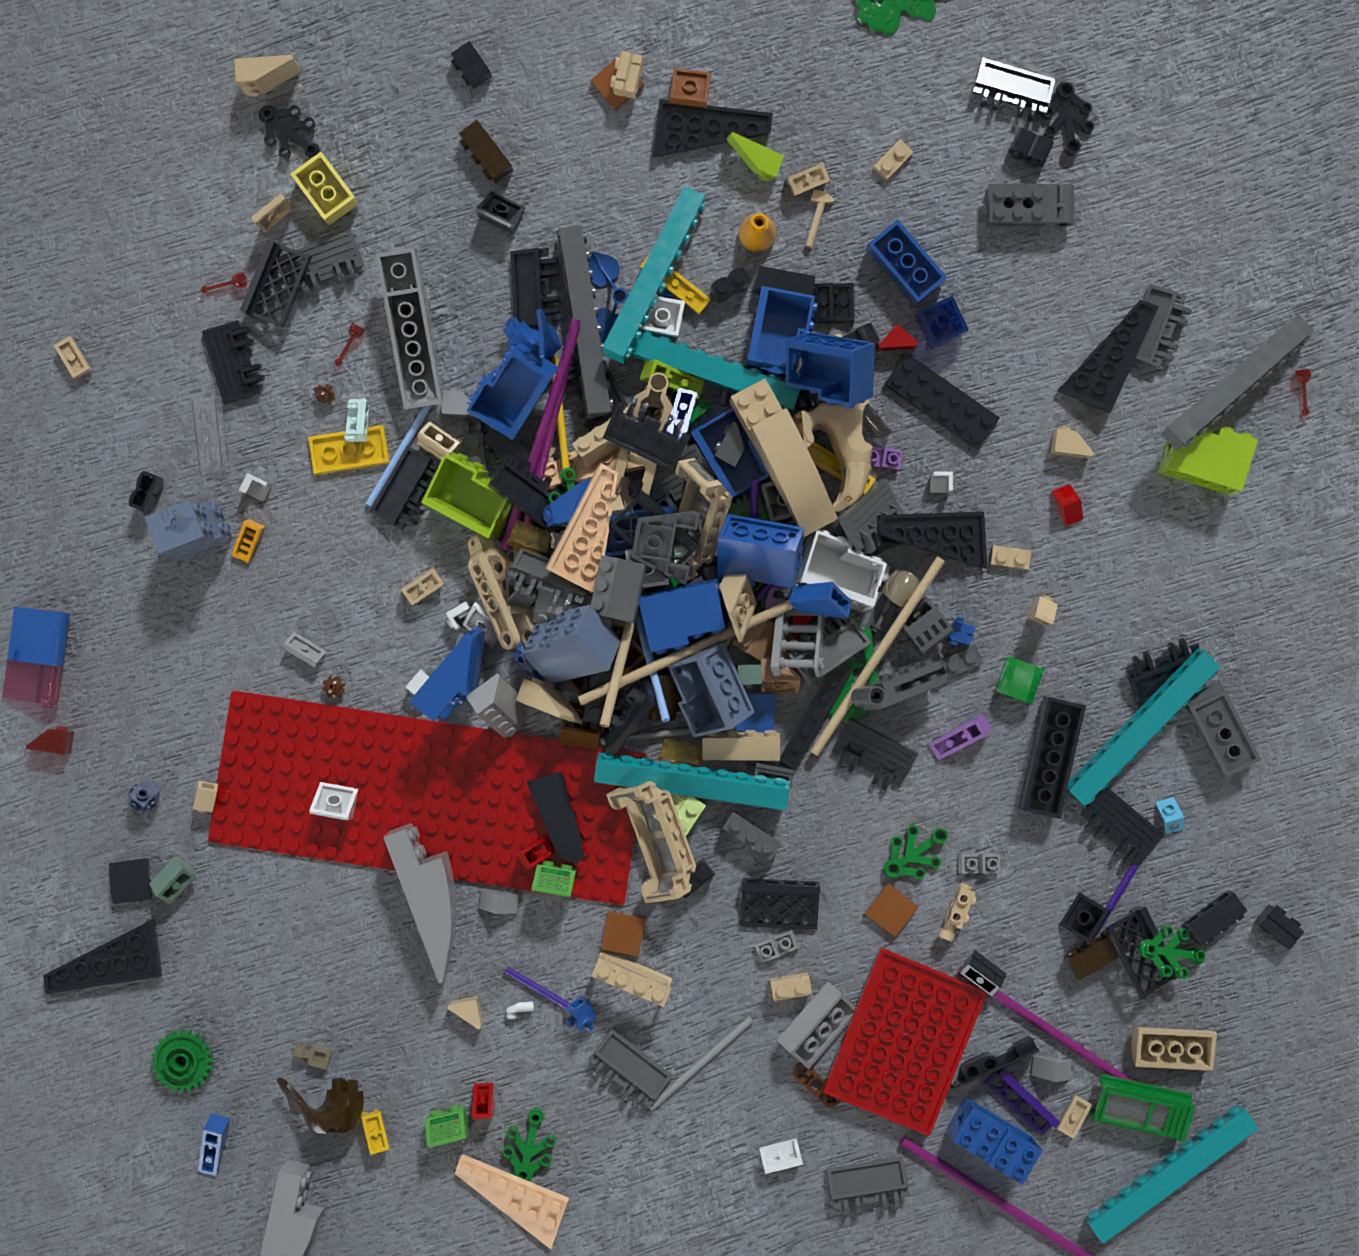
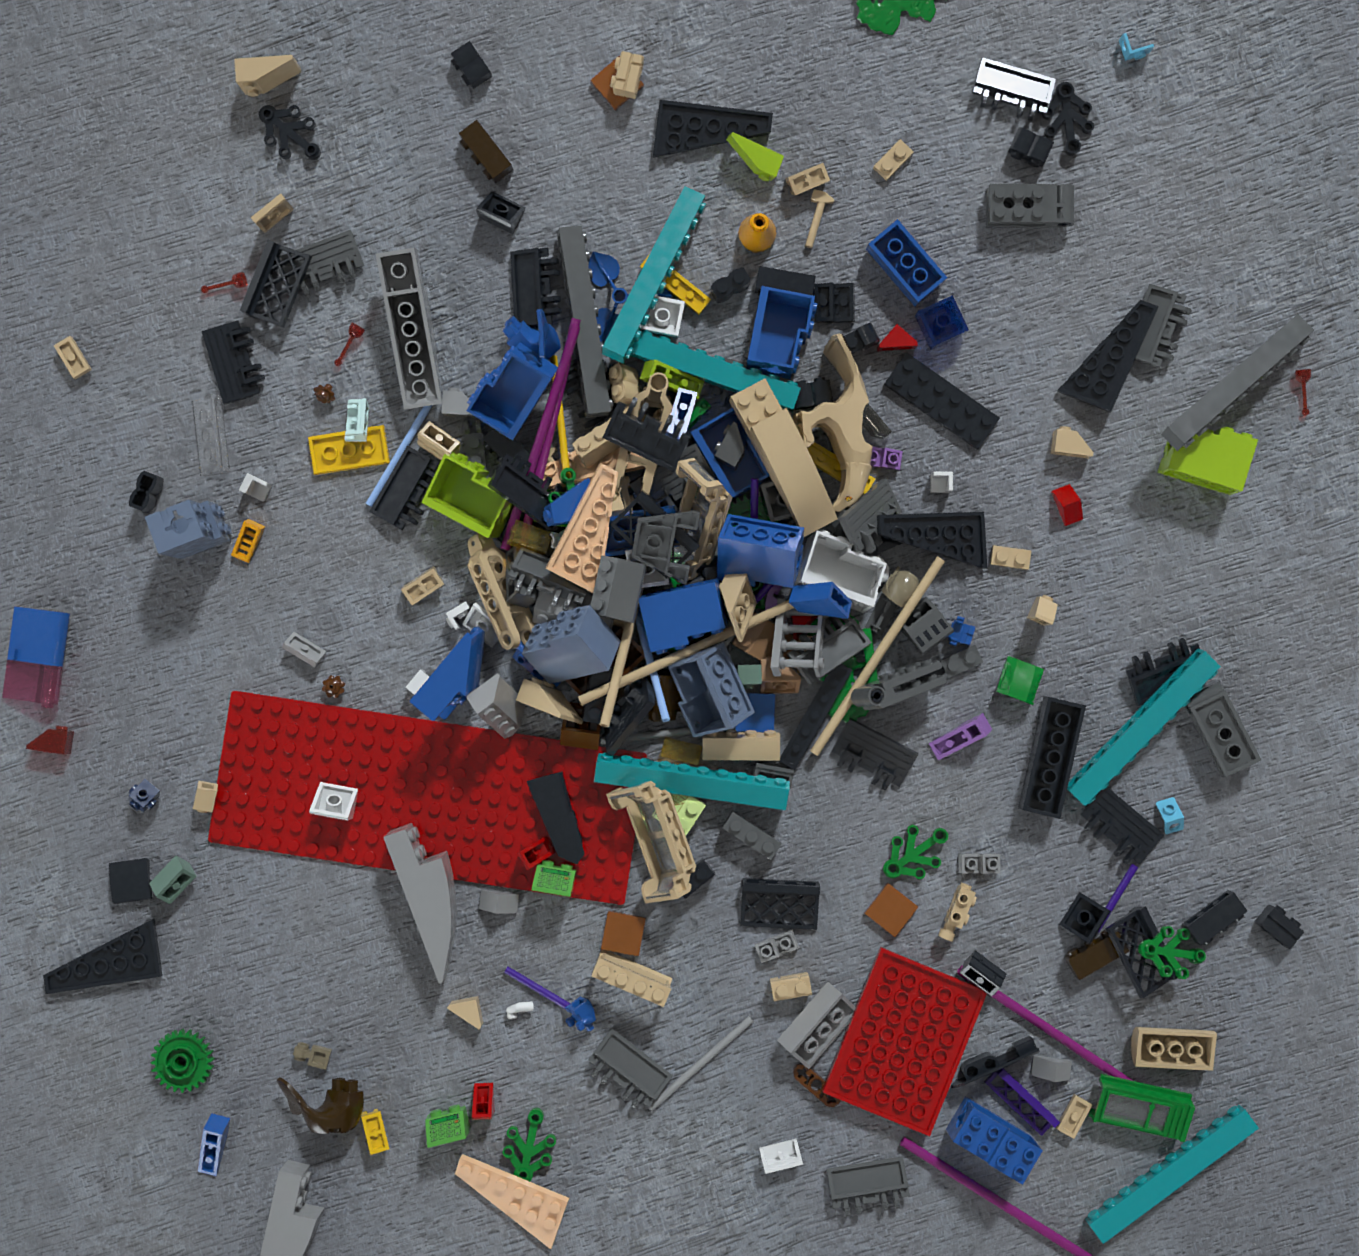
light yellow brick [290,152,359,226] -> none
dark orange tile [669,68,711,108] -> none
blue piece [786,331,875,408] -> none
none -> tan brick [609,363,641,407]
none -> medium azure bracket [1119,33,1154,61]

